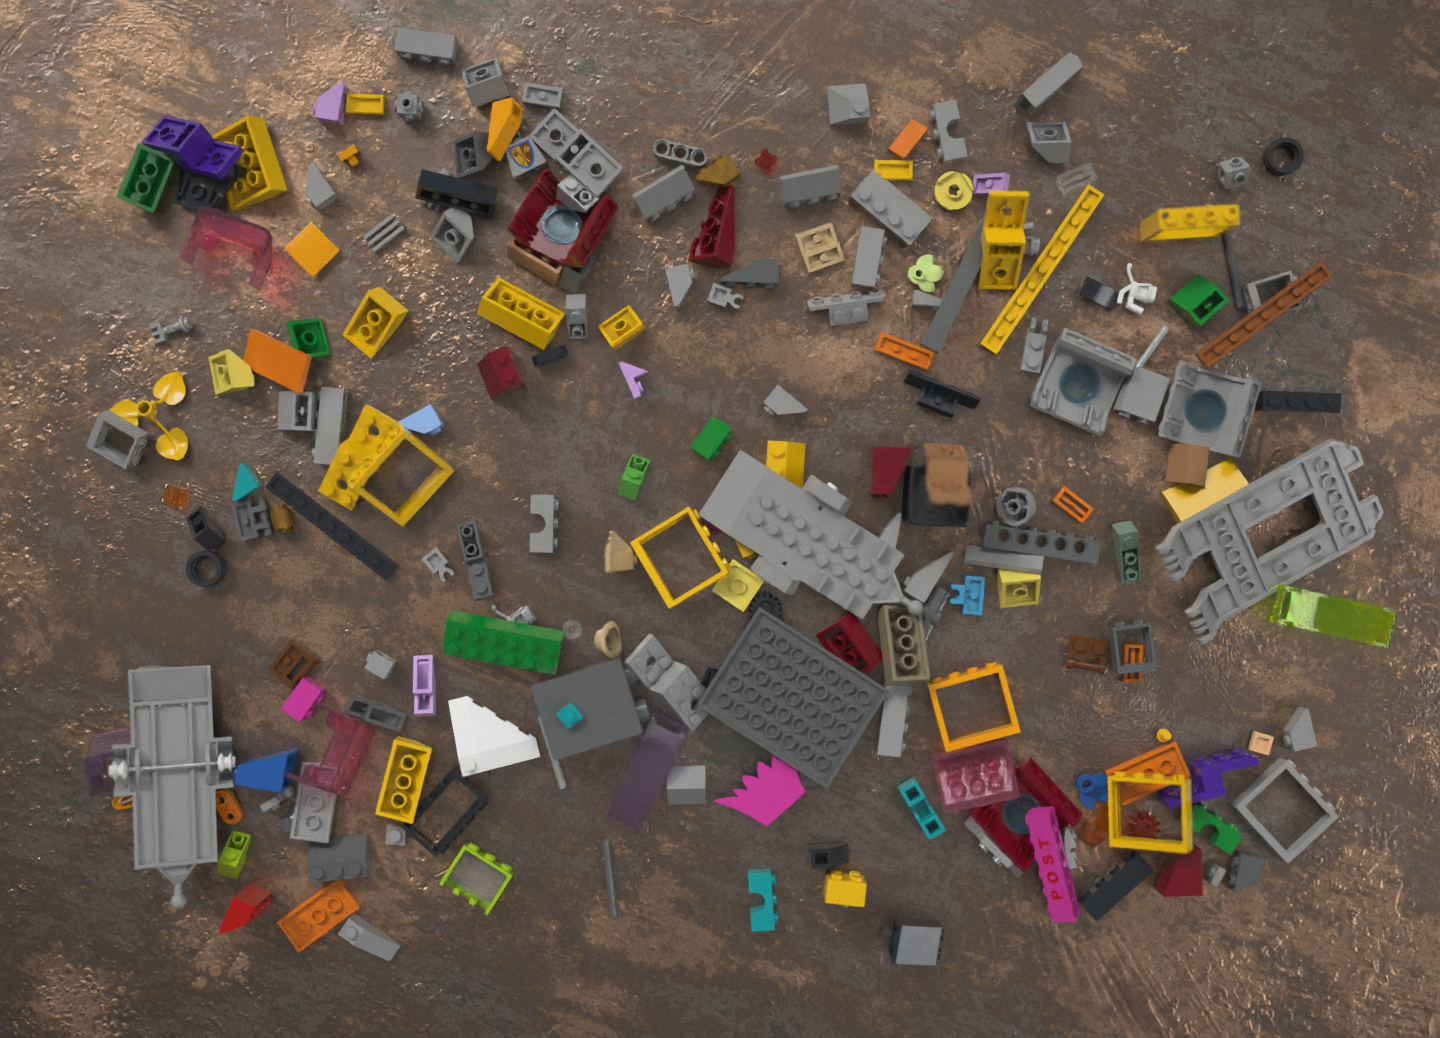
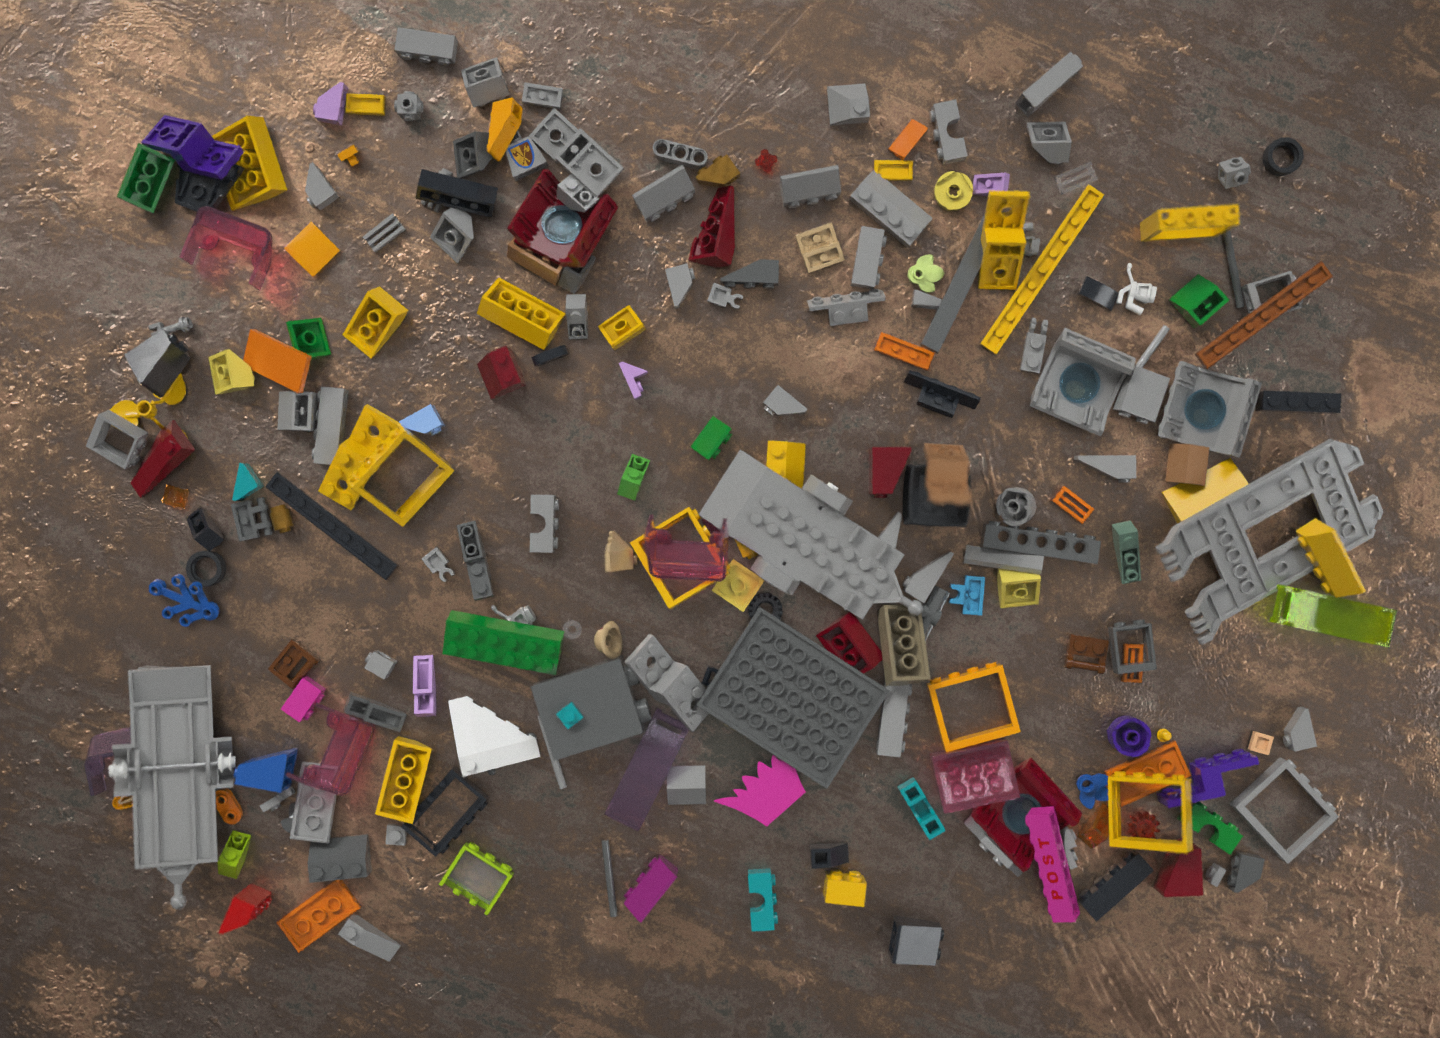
none -> black slope [124,329,191,398]
none -> dark red wedge [130,420,195,498]
none -> blue plant [149,574,219,627]
none -> magenta slope [624,854,678,923]
none -> clear pink windscreen [644,514,729,581]
none -> light grey slope [1074,455,1136,483]
none -> dark purple brick [1107,715,1151,757]
none -> yellow slope [1296,519,1366,597]

